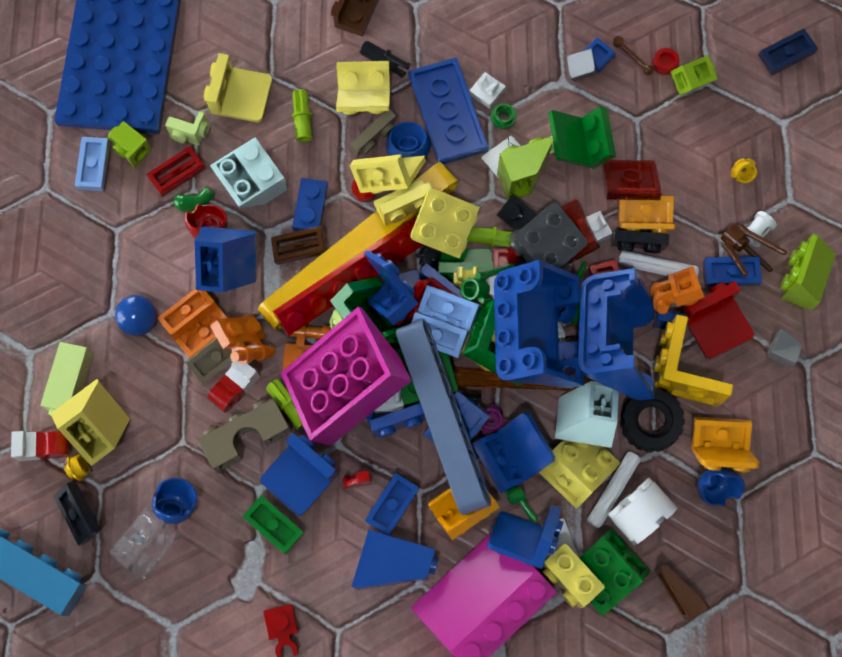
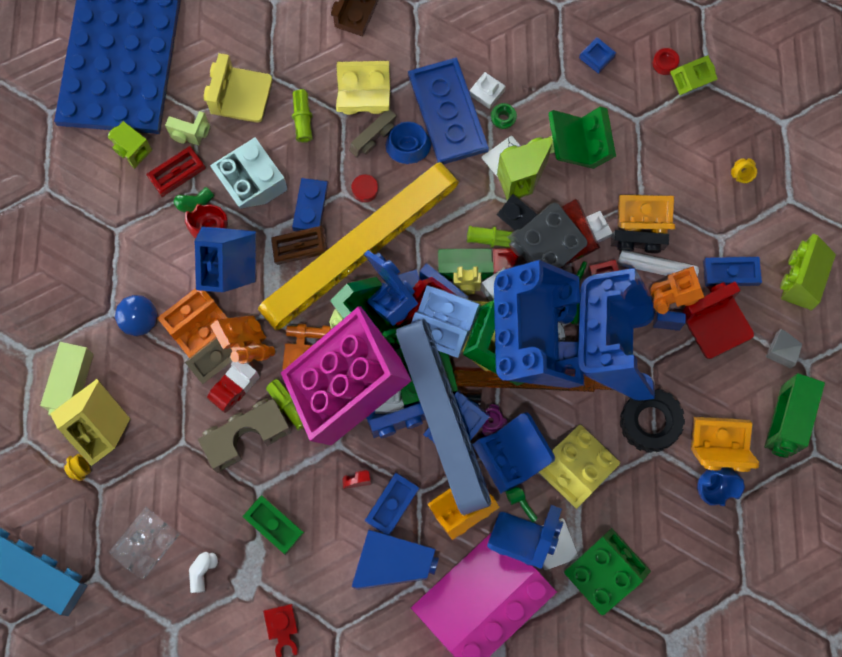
leg [11,431,69,461] -> none
black plate [54,480,101,546] -> none
light blue plate [75,137,110,191] -> none
blue hair [151,478,198,524] -> none
blue bracket [260,433,338,516] -> none
red plate [273,193,455,336] -> none
light yellow bracket [349,155,426,194] -> none
black axle [360,41,410,78] -> none
light yellow bracket [374,180,432,226] -> none
light yellow bracket [410,188,480,259] -> none
black plate [416,247,442,268] -> none
green plant [460,264,514,303] -> none
light yellow bracket [542,544,604,609] -> none
light aqua slope [554,381,619,448] -> none
slope [567,49,598,82] -> none
white axle [587,451,641,528] -> none
clear red tile [602,160,662,200] -> none
white brick [608,478,678,546] -> none
reddish brown hinge [613,36,654,75] -> none
yellow bracket [653,315,733,407] -> none
reddish brown slope [655,564,710,620] -> none
reddish brown plant [721,224,787,277] -> none
white bush [747,211,777,247] -> none
dark blue plate [758,29,818,76] -> none
none -> white arm [189,552,218,593]
none -> green window [764,373,825,458]

